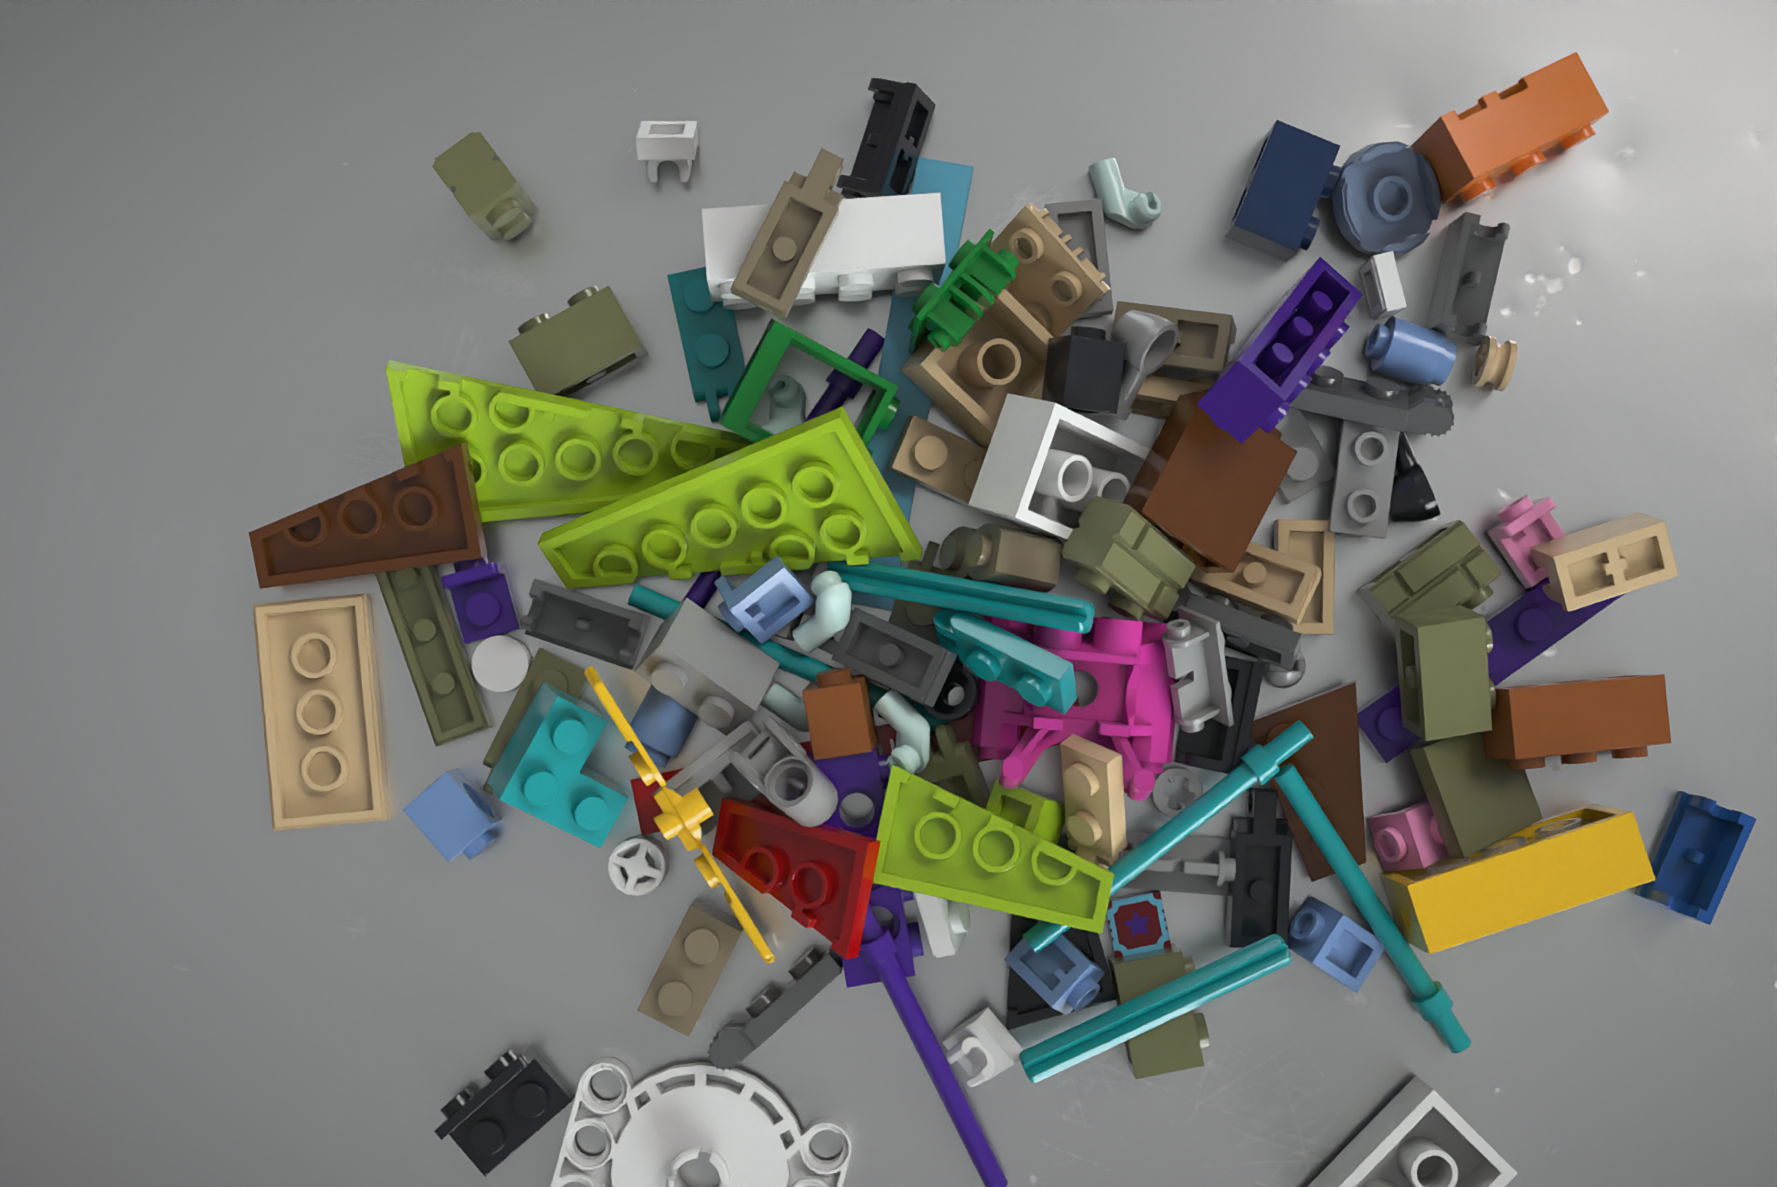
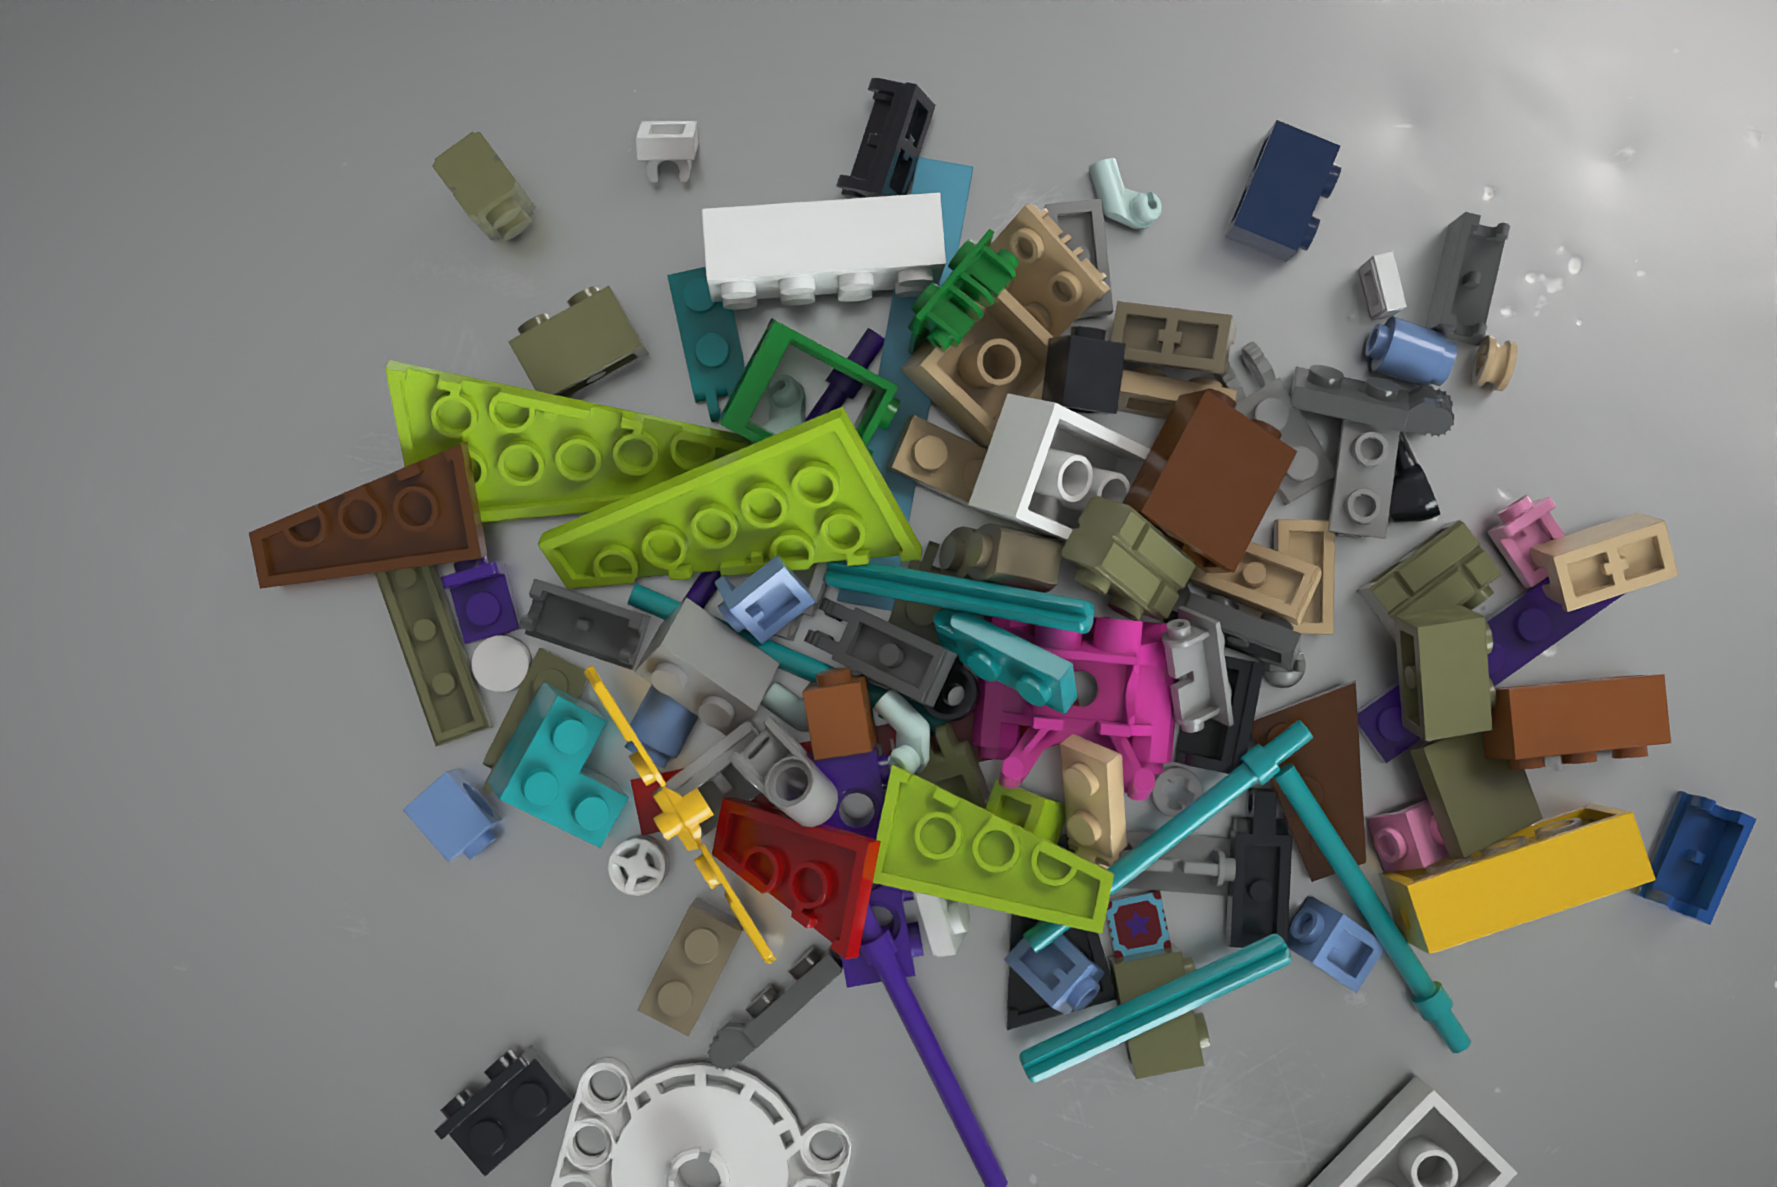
tan tile [252,593,391,831] -> none
dark tan hinge [730,148,844,320] -> none
light aqua arm [792,571,852,654] -> none
white tile [942,1007,1023,1087] -> none
light grey bar [1109,310,1179,420] -> none
dark purple brick [1197,257,1363,444] -> none
sand blue tile [1332,141,1441,256] -> none
orange wedge [1411,52,1609,204] -> none

